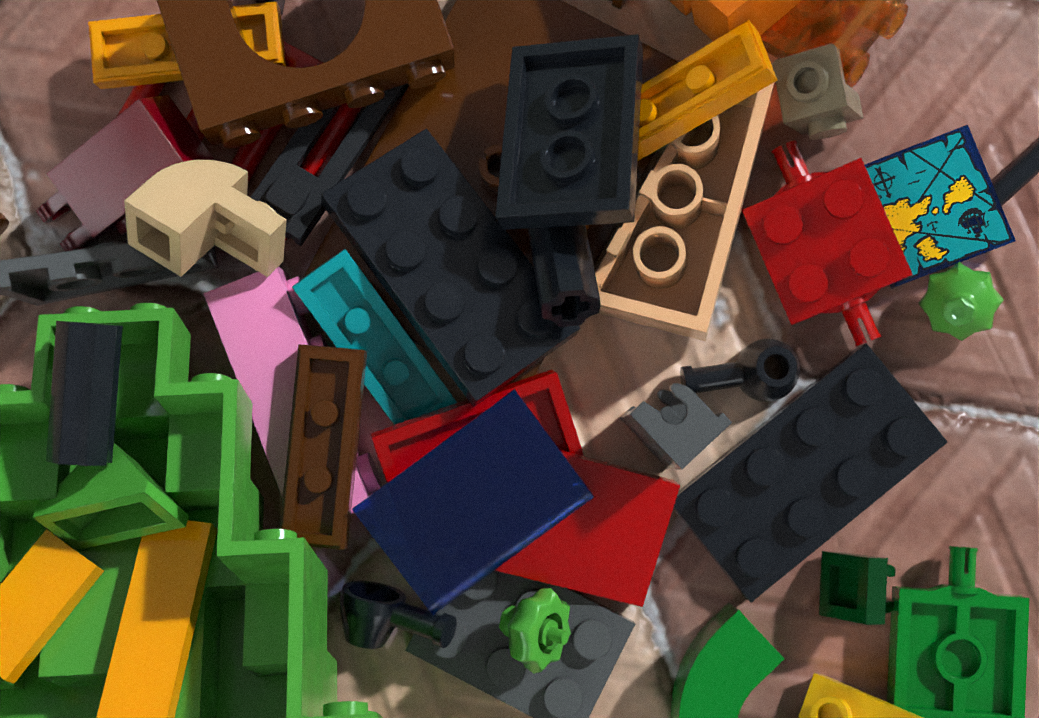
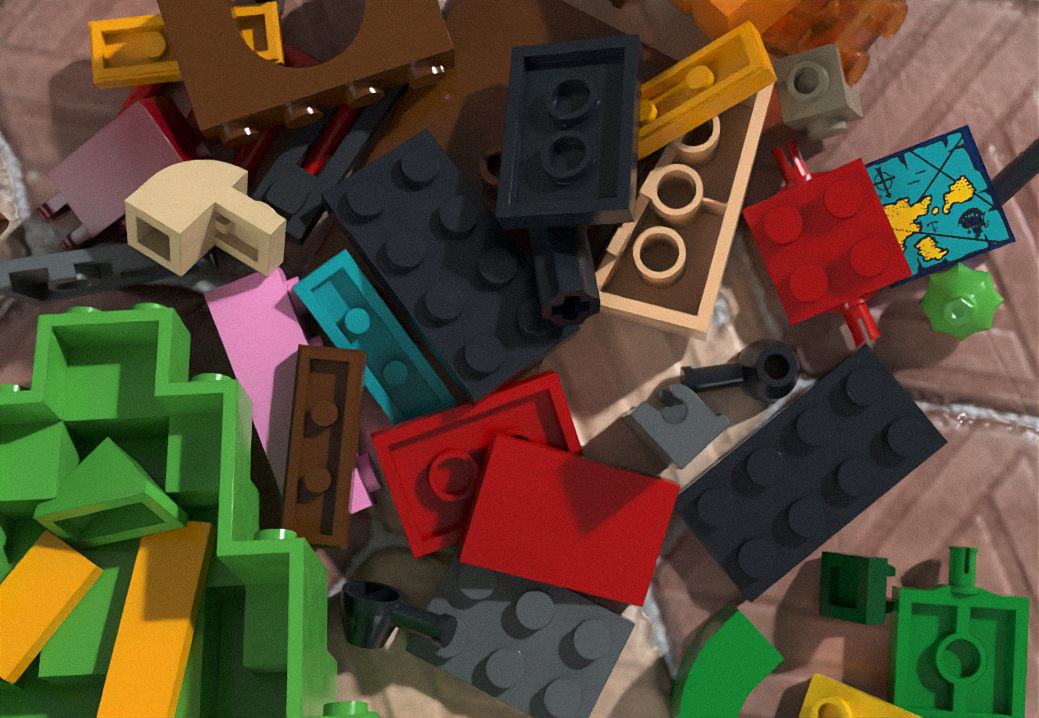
black axle [46,321,123,466] -> none
clear blue piece [352,389,595,614] -> none
bright green piece [499,588,571,674] -> none

